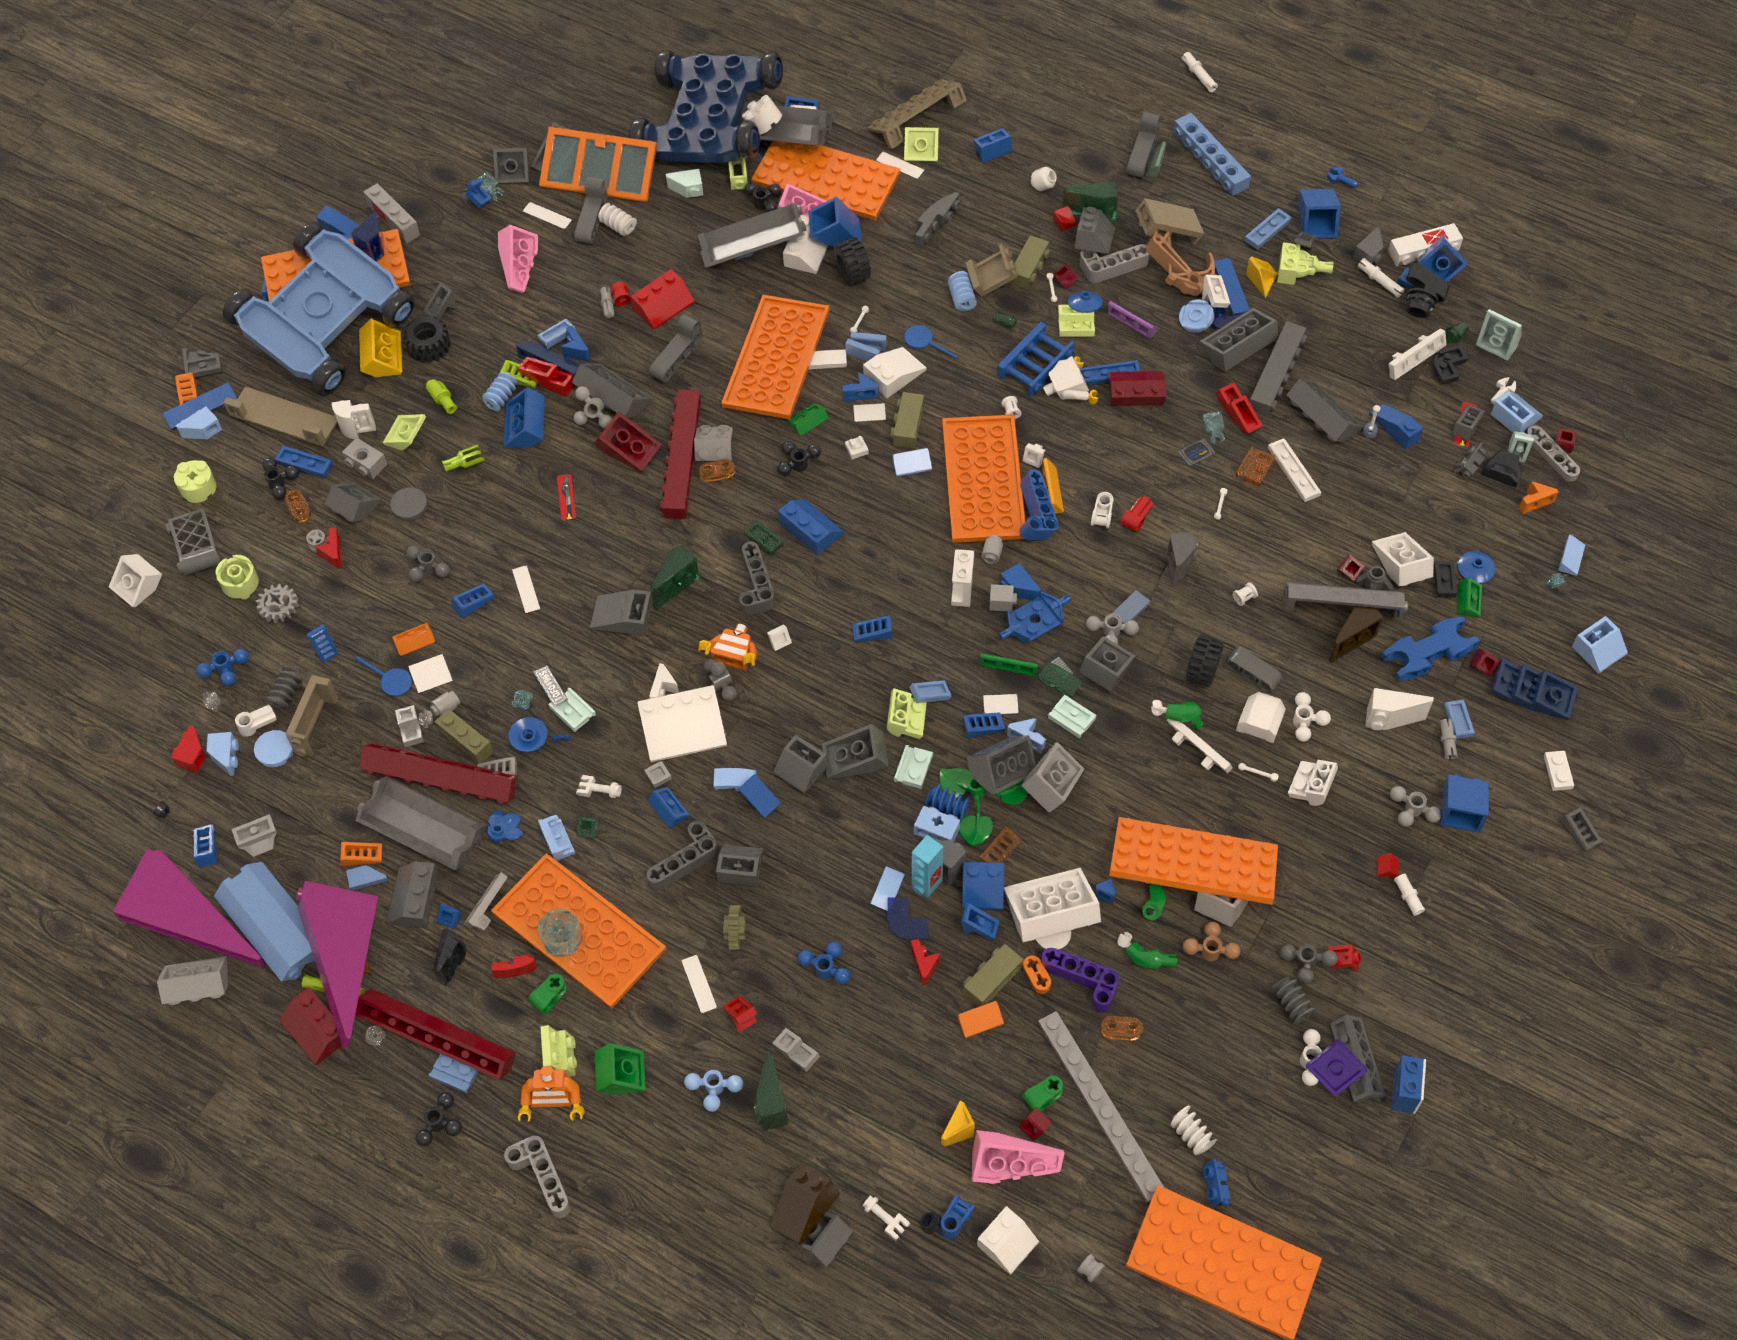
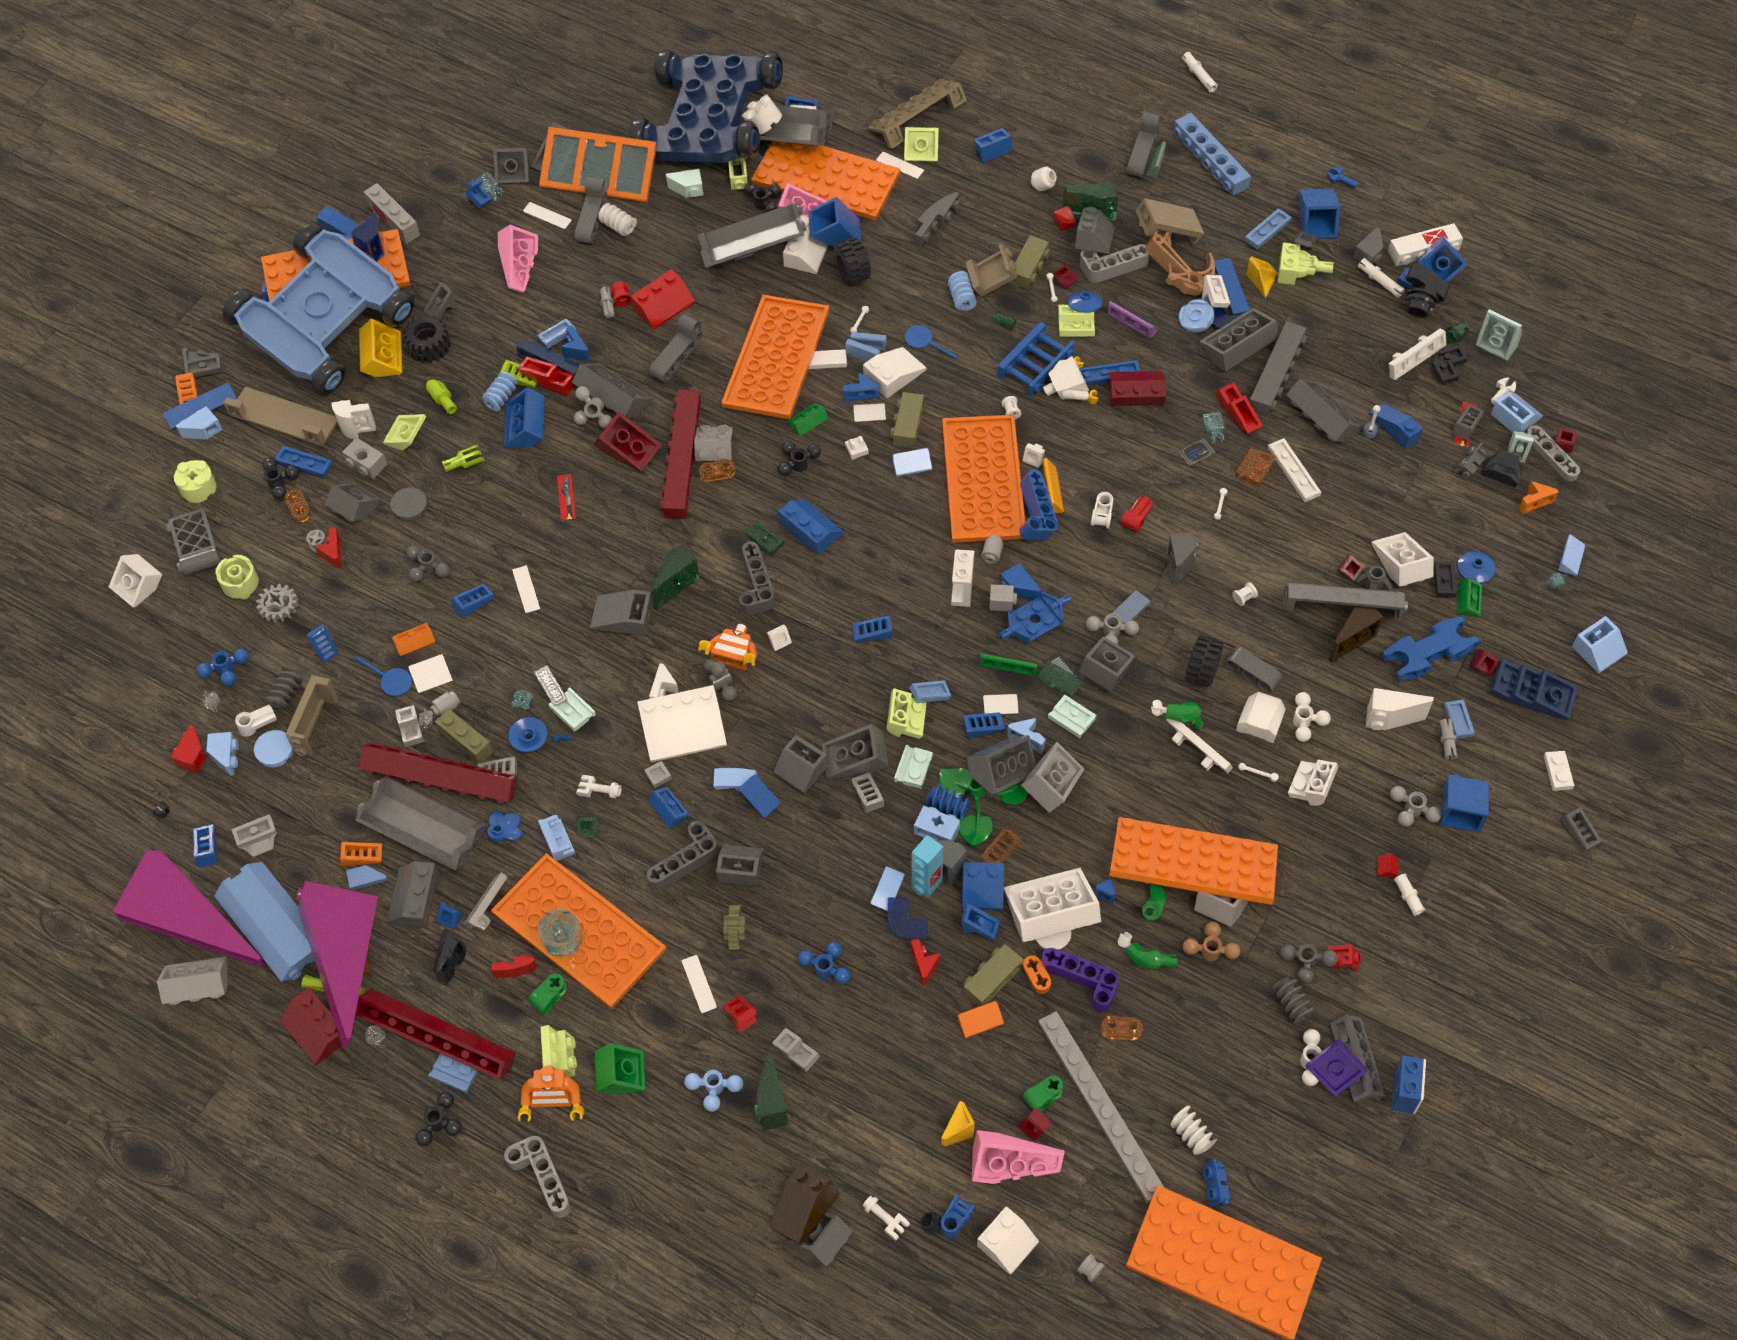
none -> light grey slope [851,772,884,813]

